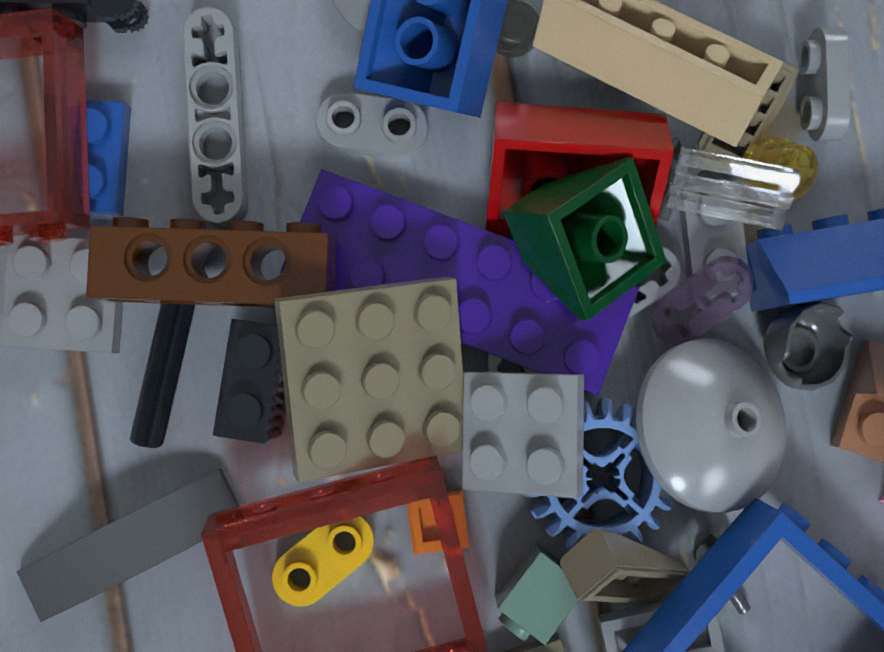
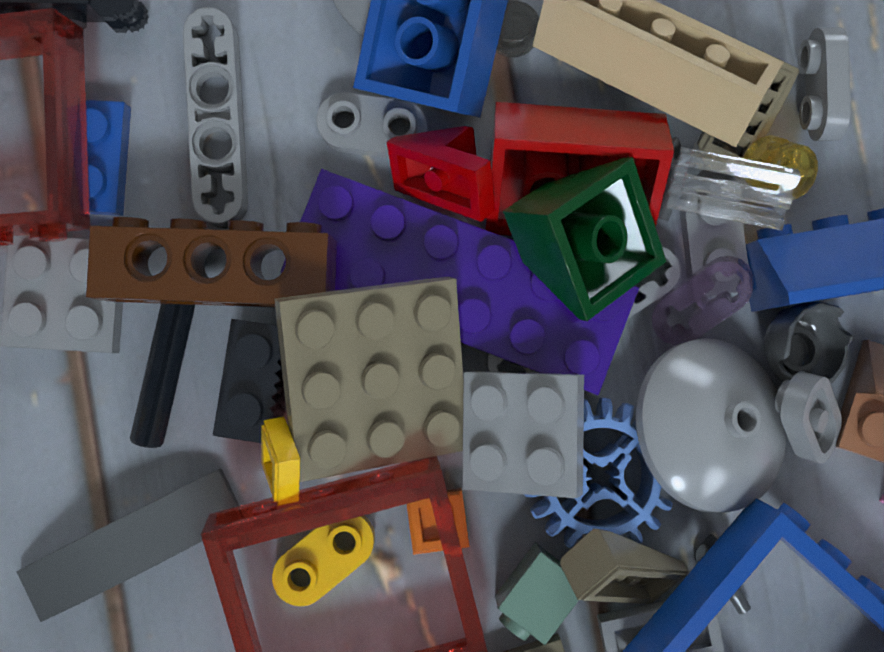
none -> yellow tile [261,417,300,506]
none -> red slope [386,126,495,222]
none -> light grey plate [775,371,842,464]

